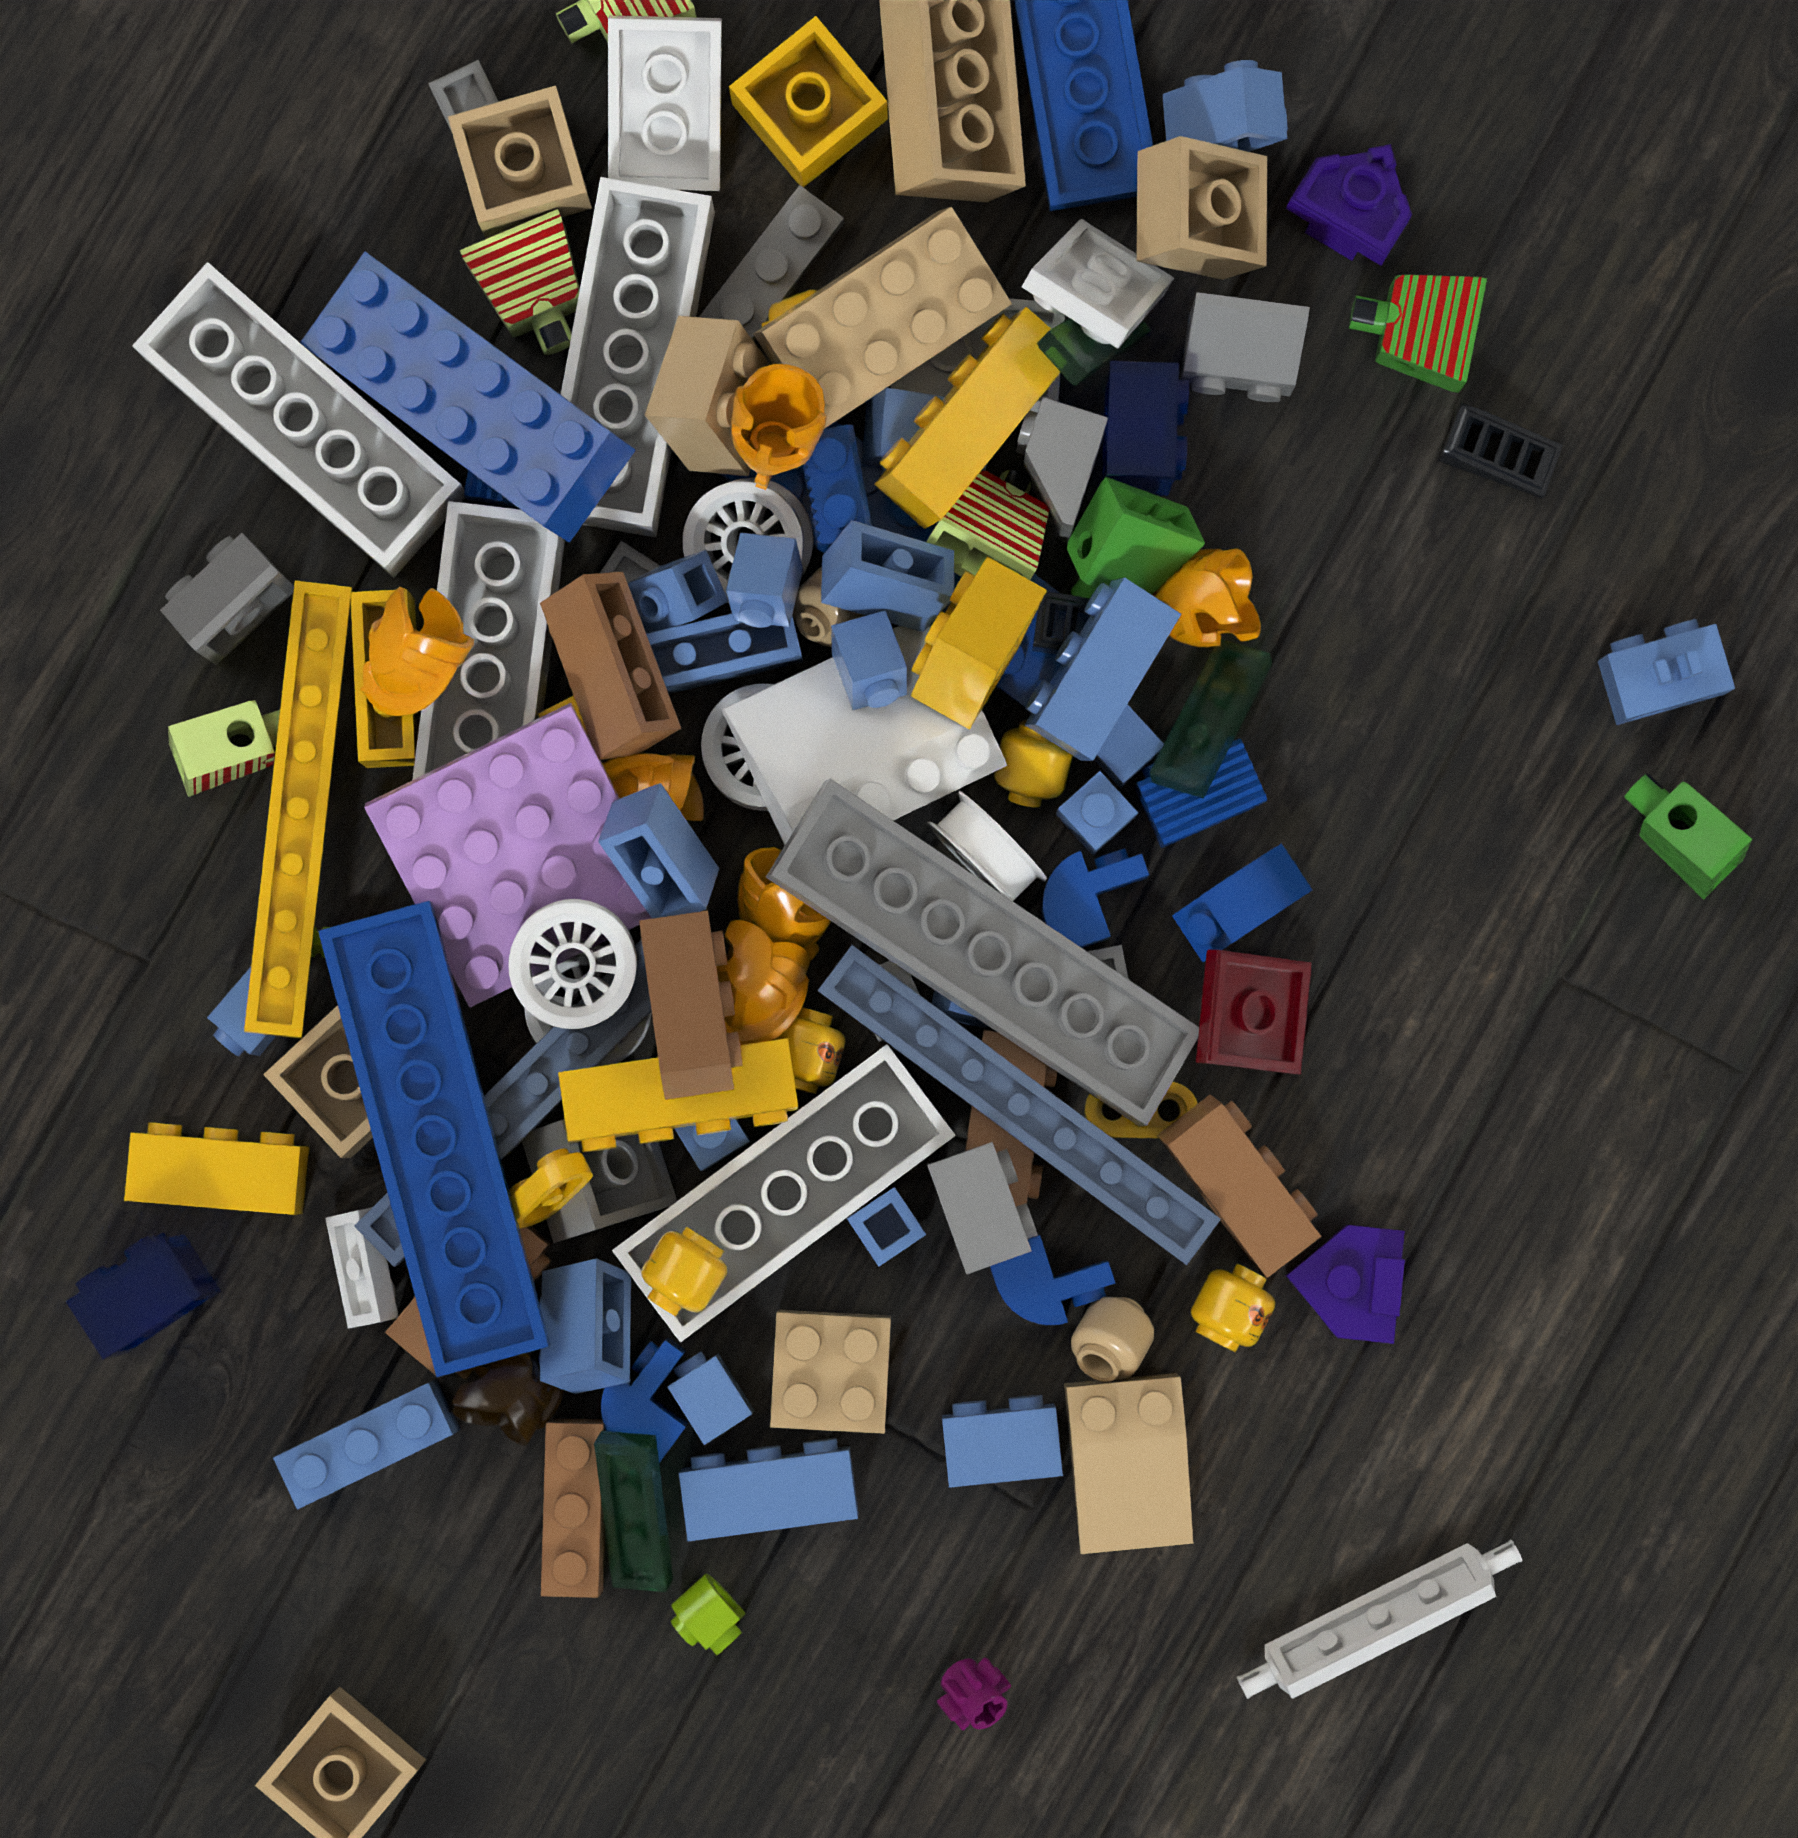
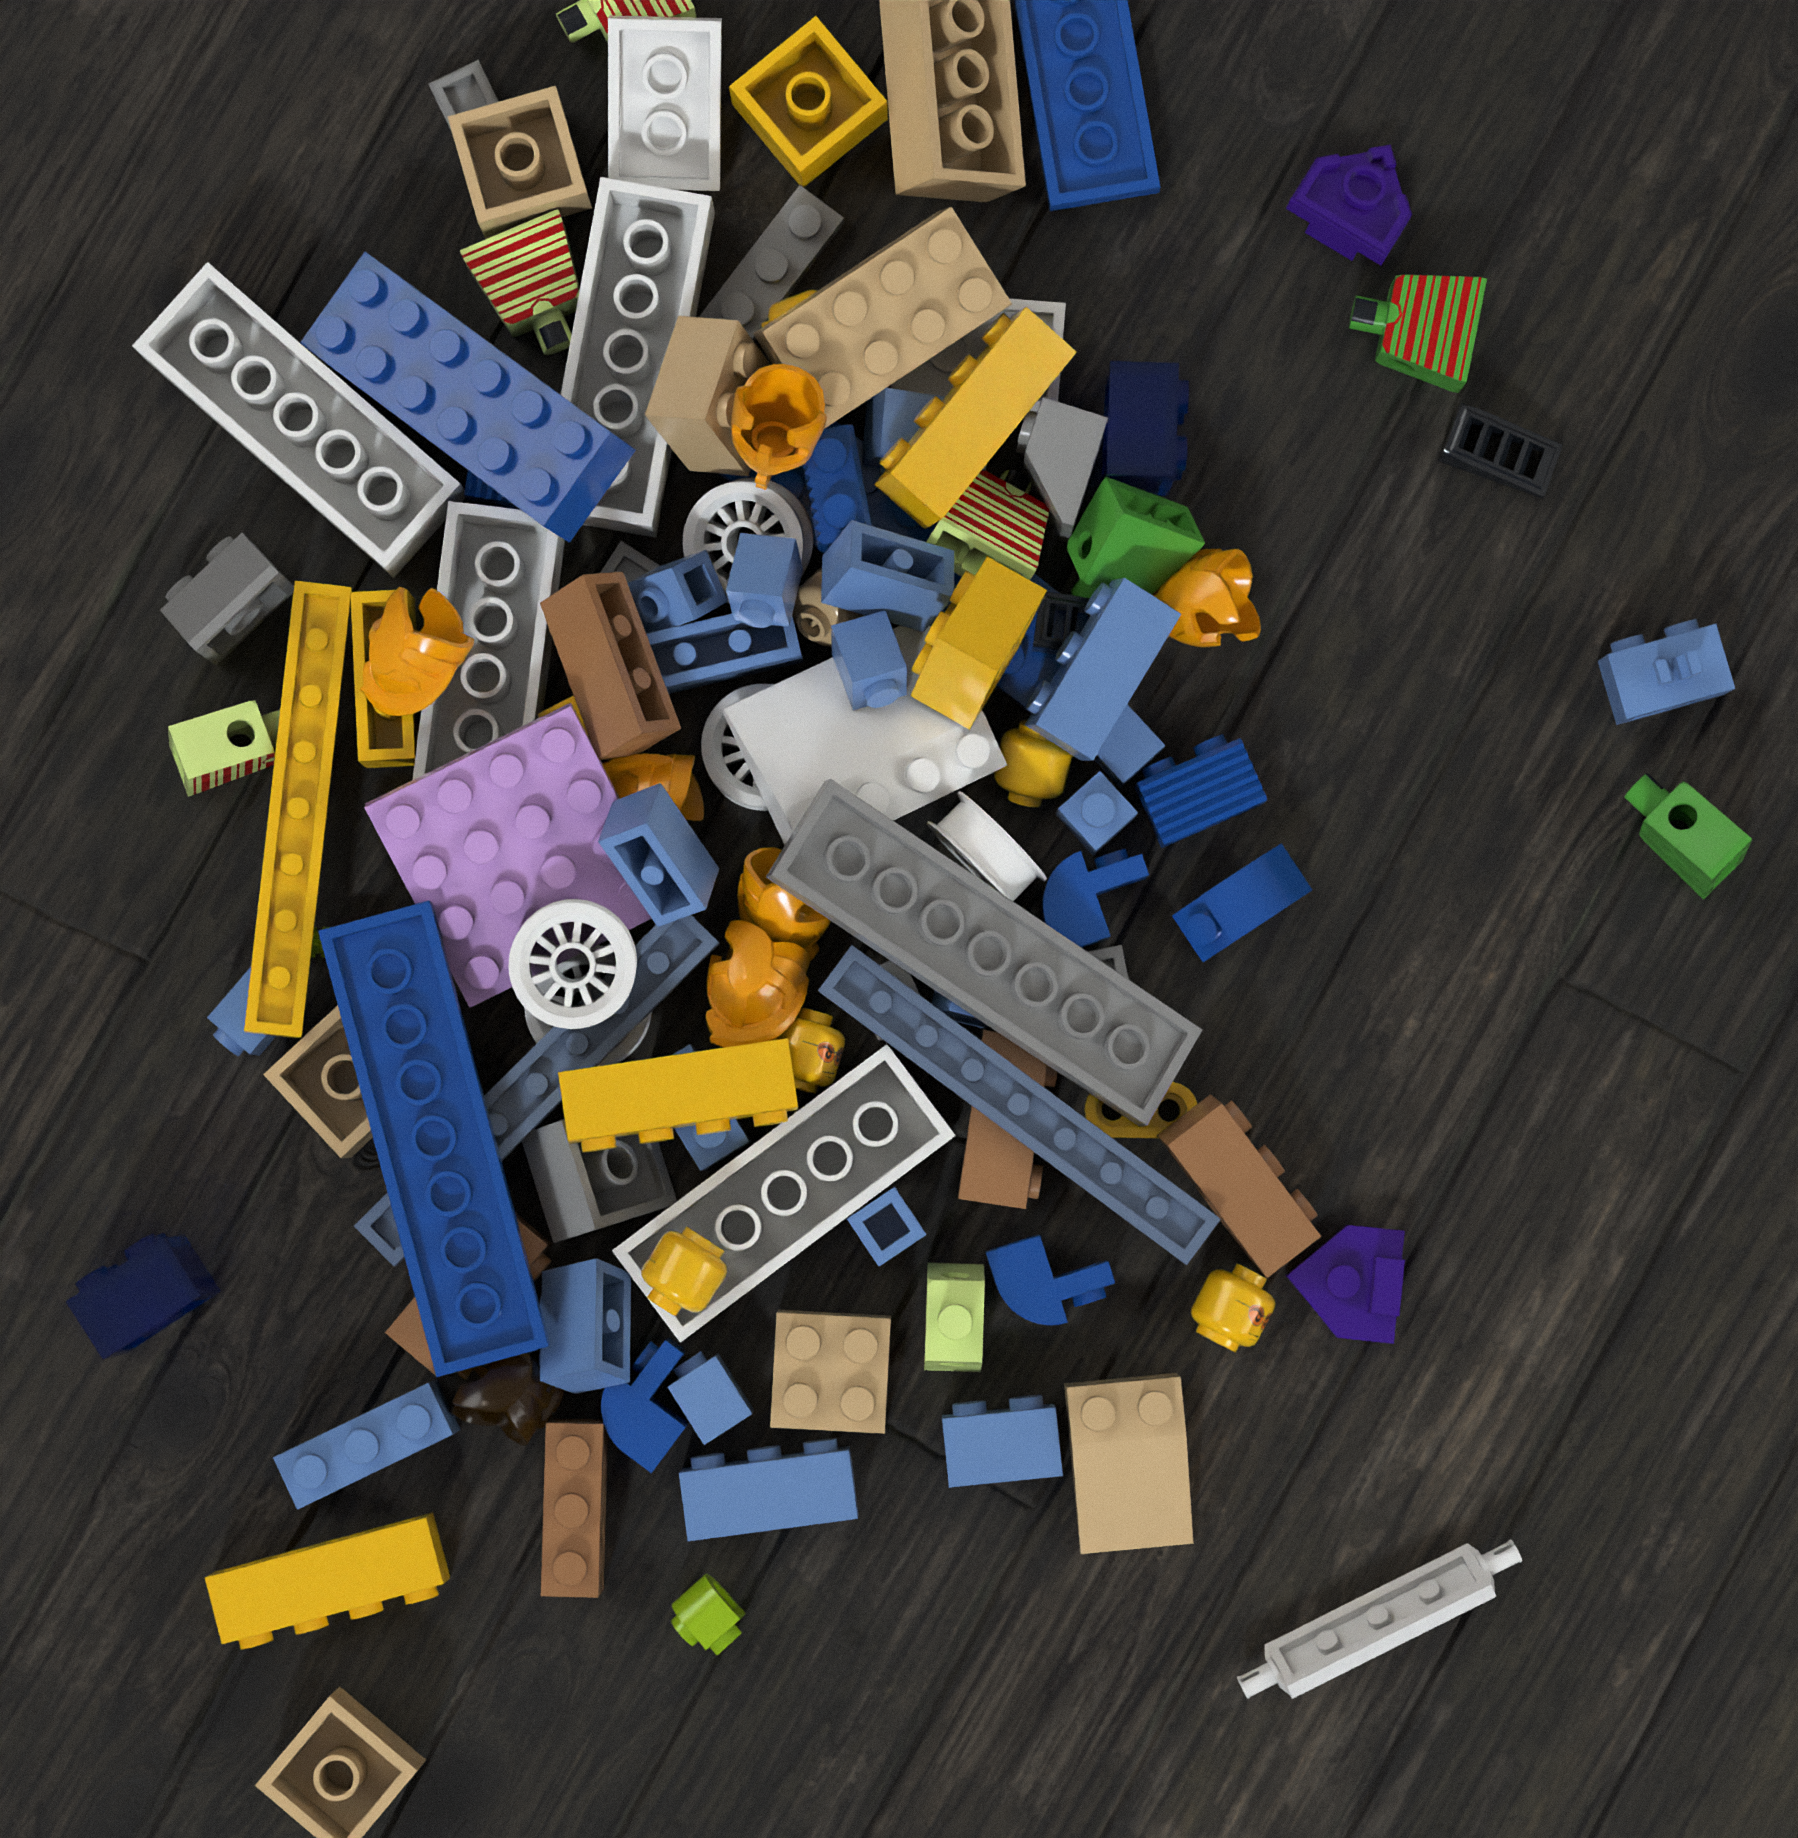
yellow brick [124,1122,309,1215] -> none
white plate [325,1207,398,1328] -> none
yellow plate [509,1148,593,1229] -> none
clear green plate [594,1431,673,1592] -> none
medium nougat brick [639,910,743,1100] -> none
light grey brick [927,1142,1038,1275] -> none
magenta gear [937,1657,1011,1730] -> none
white plate [1022,219,1174,348] -> none
clear green tile [1036,318,1151,386] -> none
tan head [1071,1297,1154,1382] -> none
tan brick [1136,136,1267,280] -> none
clear green tile [1150,639,1272,799] -> none
medium blue brick [1162,60,1288,152] -> none
light grey slope [1180,292,1310,402] -> none
dark red tile [1196,950,1312,1075] -> none
none -> yellow brick [205,1512,450,1650]
none -> yellowish green torso [924,1263,985,1372]

